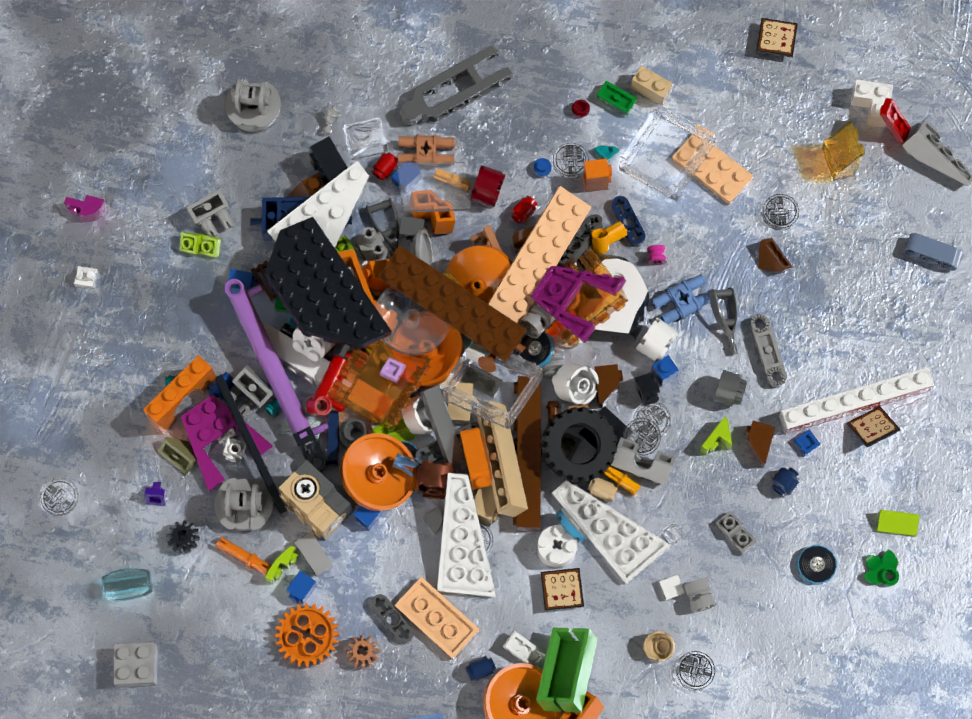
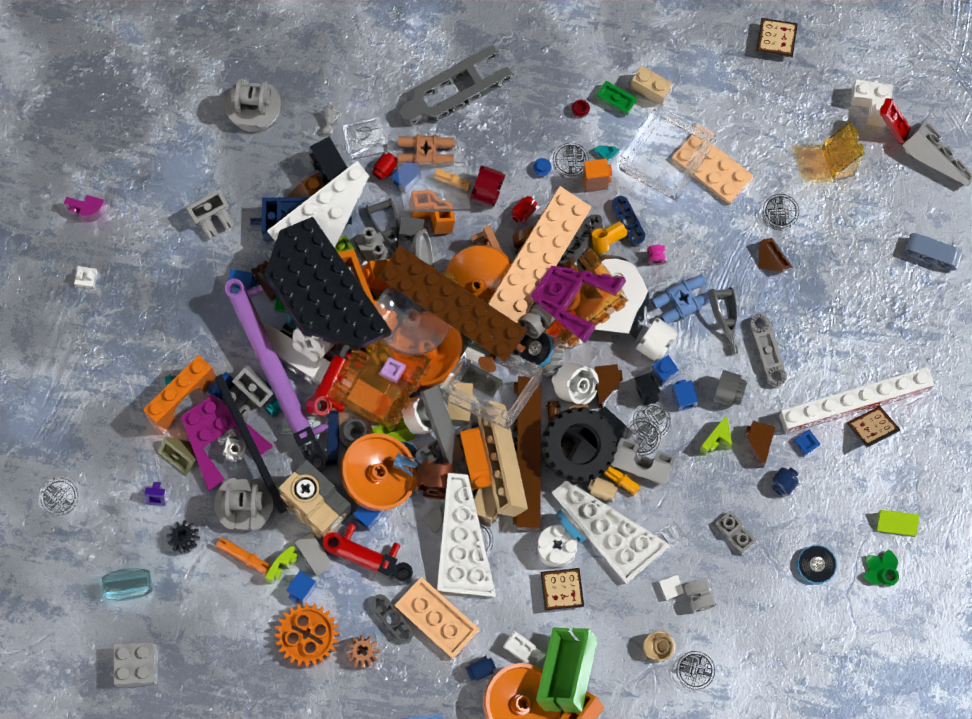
lime slope [179,232,221,257] -> none
none -> red piece [323,523,414,585]
none -> blue brick [672,380,698,412]

